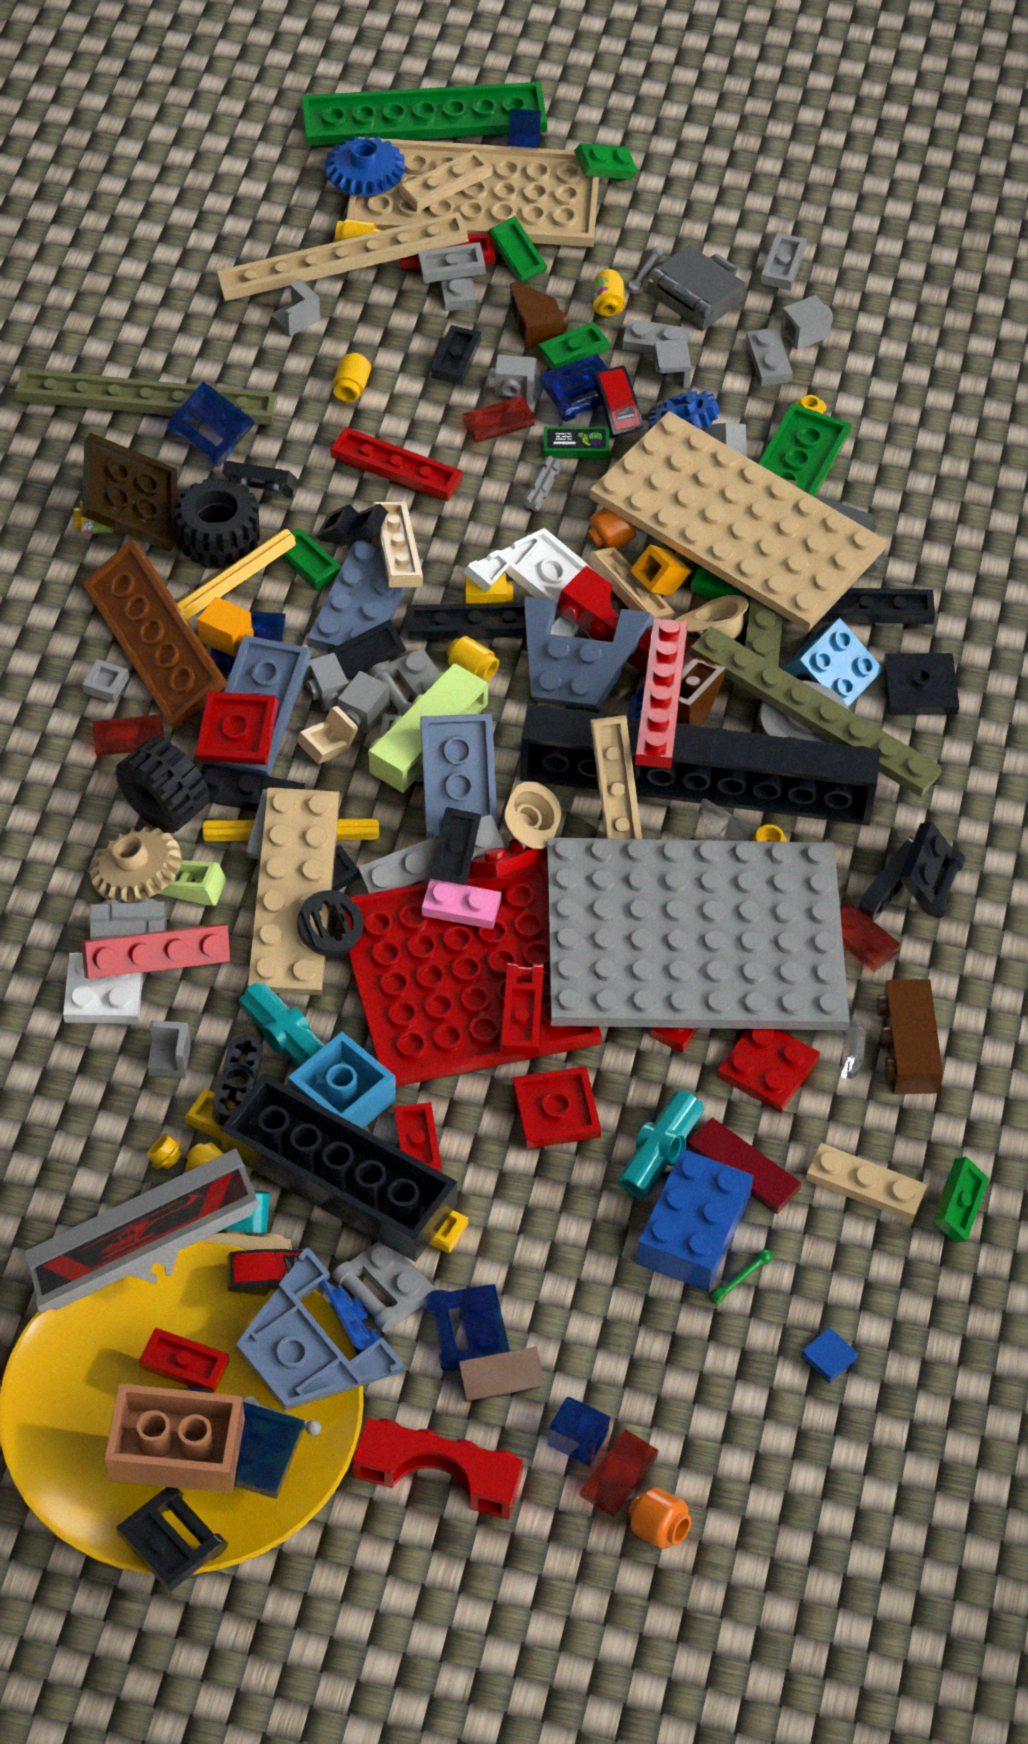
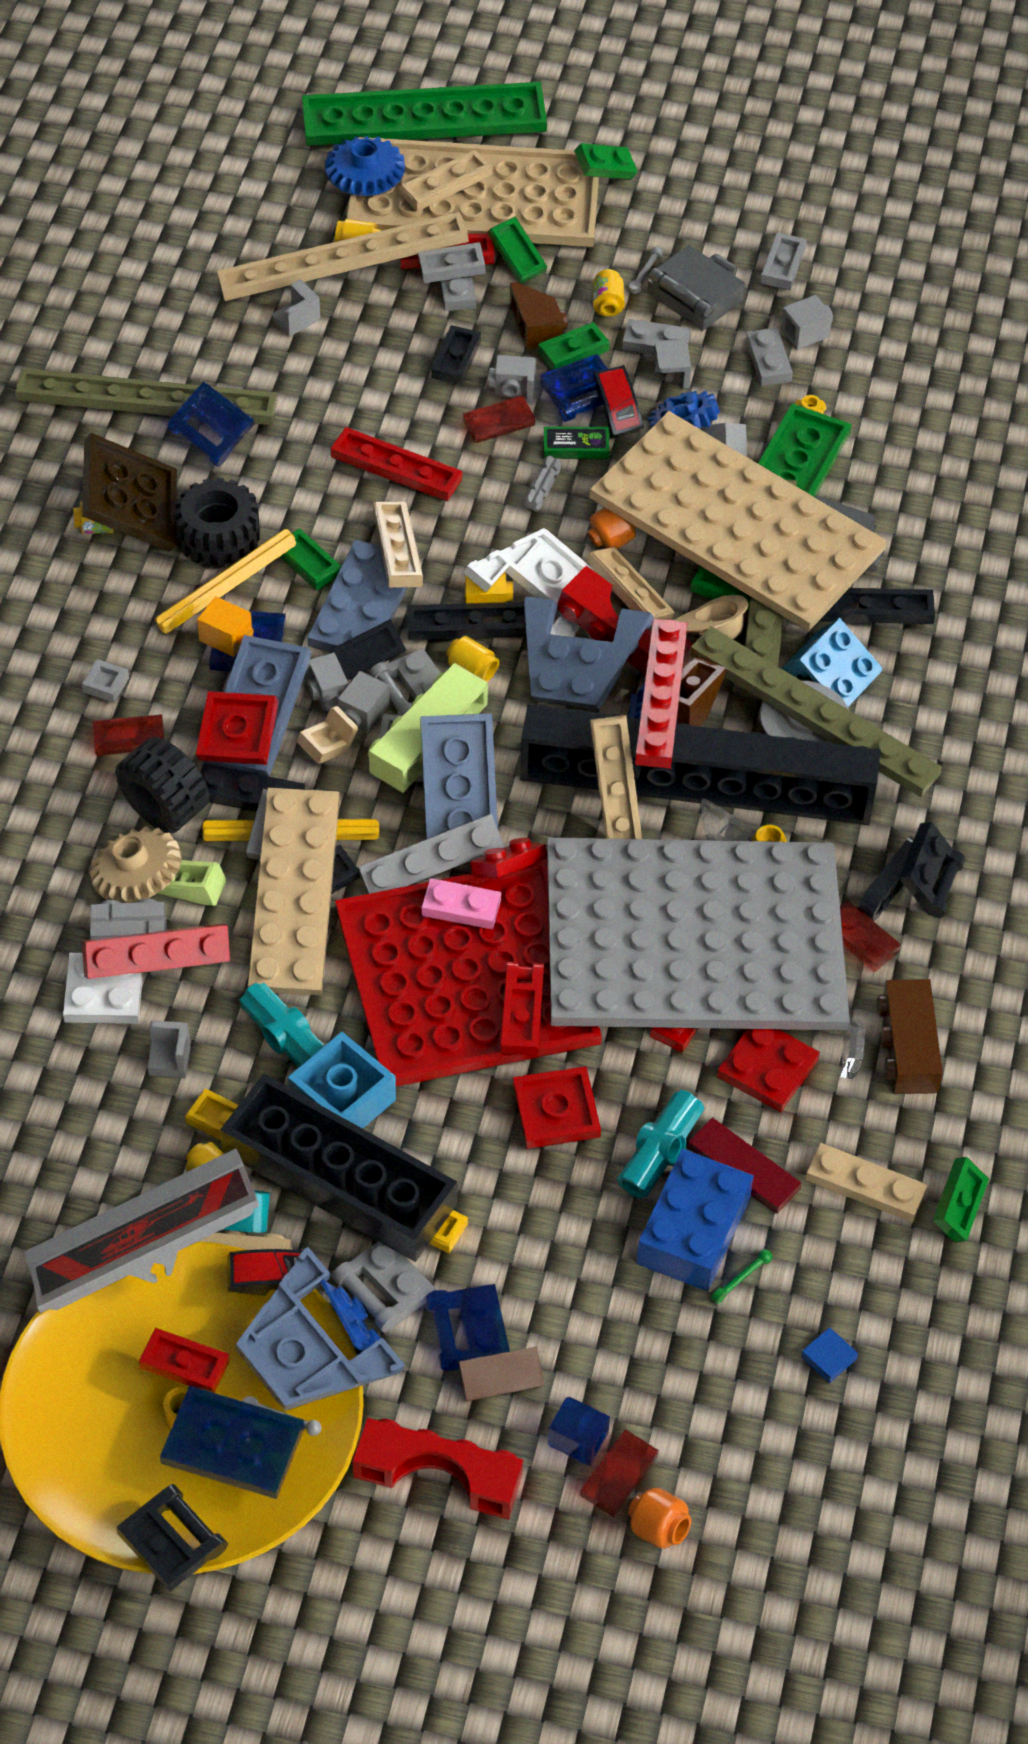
dark orange plate [82,539,228,729] -> none
nougat brick [105,1384,245,1493] -> none
yellow plate [146,1134,182,1169] -> none
black beam [212,1036,263,1126] -> none
black plate [222,460,298,498] -> none
black piece [297,890,364,956] -> none
black slope [316,503,389,543] -> none
yellow brick [332,353,371,402] -> none
red plate [394,1102,442,1173] -> none
black plate [431,807,481,885] -> none
tan piece [504,782,562,849] -> none
clear blue panel [508,108,541,148] -> none
light orange brick [630,544,691,597] -> none
black plate [884,653,960,715] -> none

